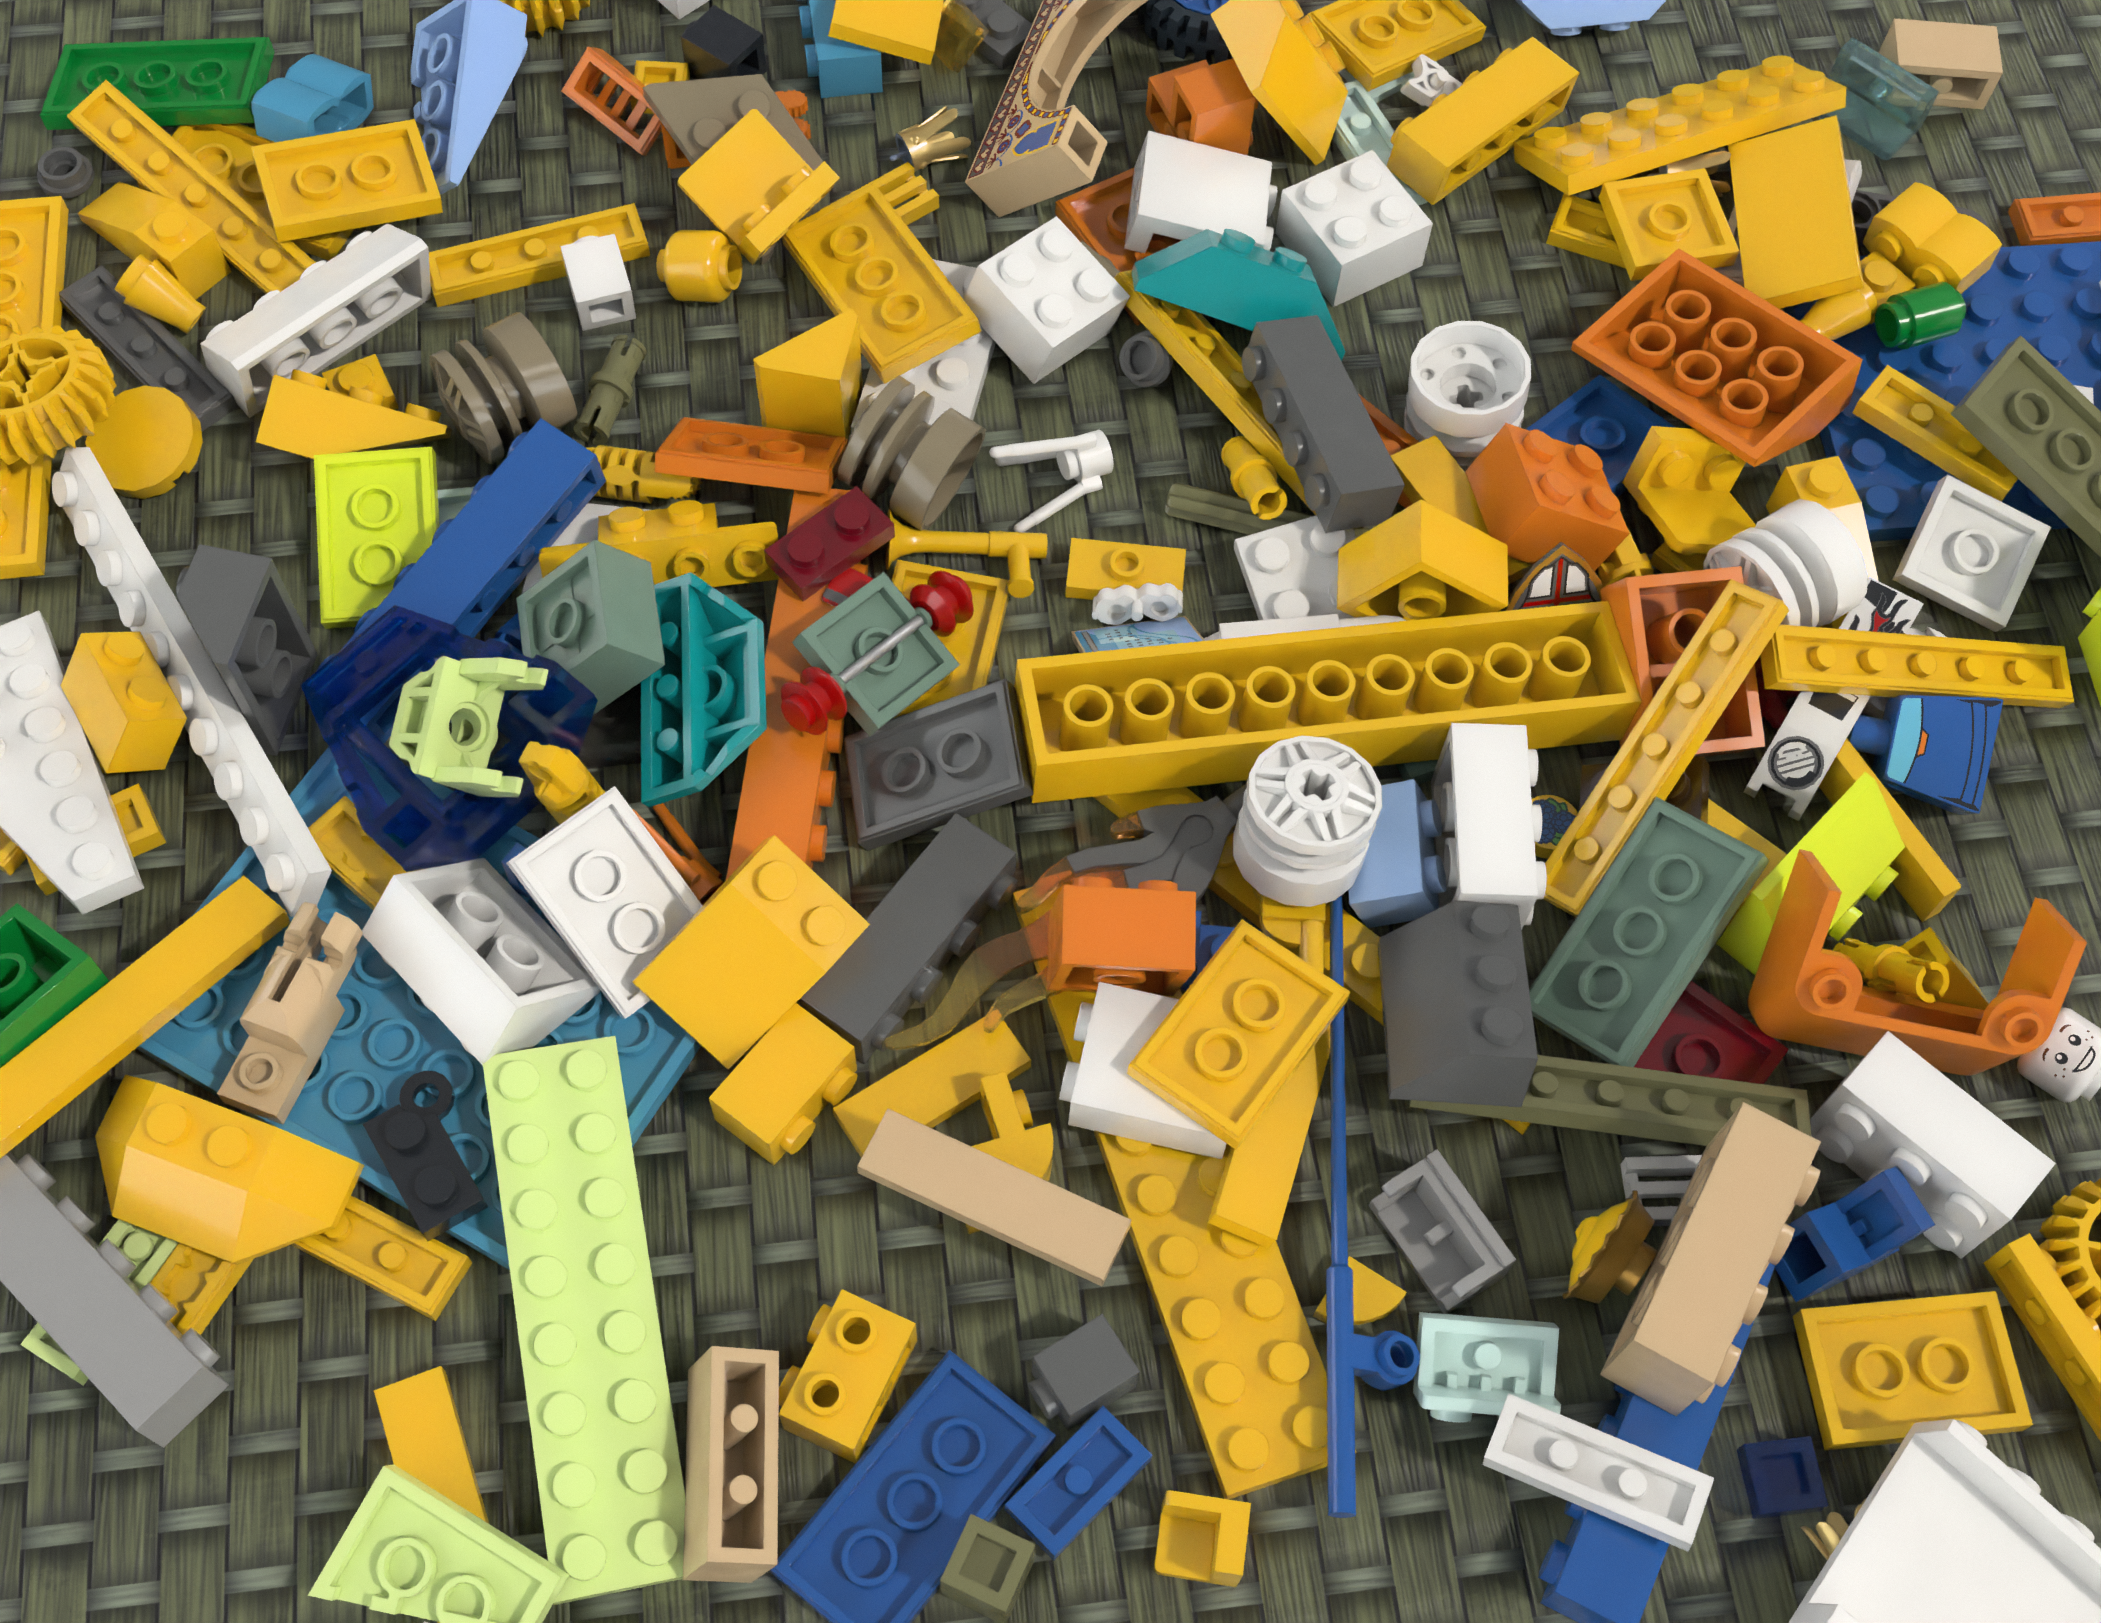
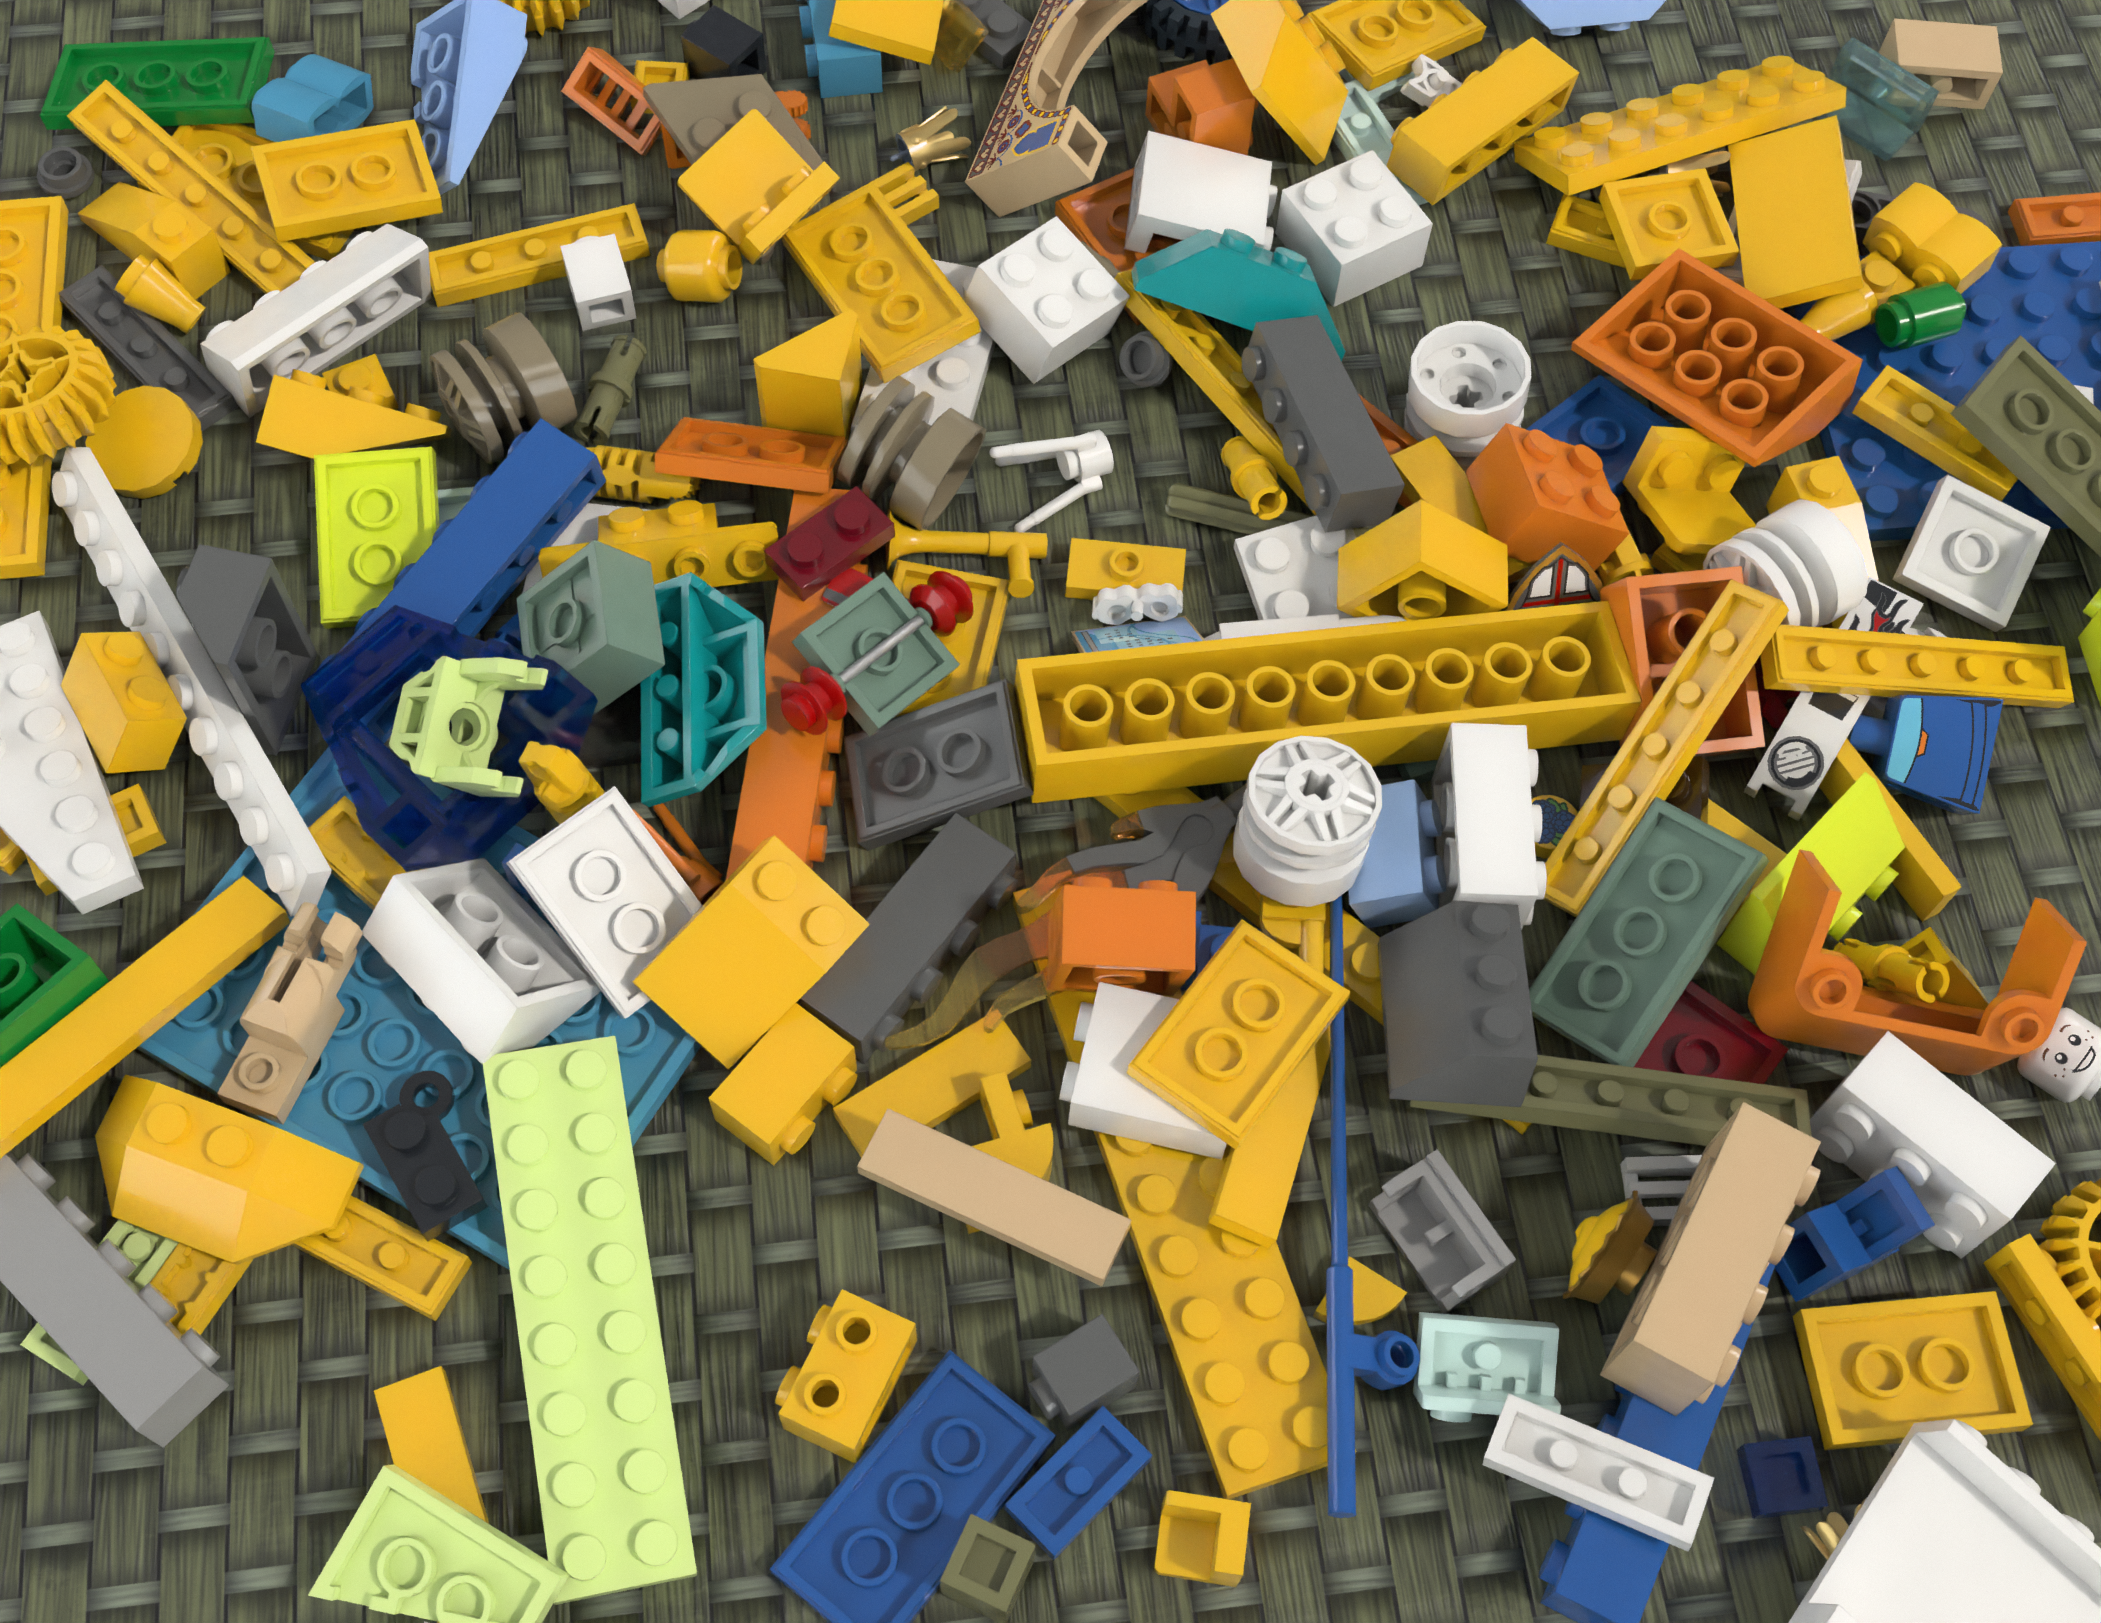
tan brick [683,1346,779,1583] -> none

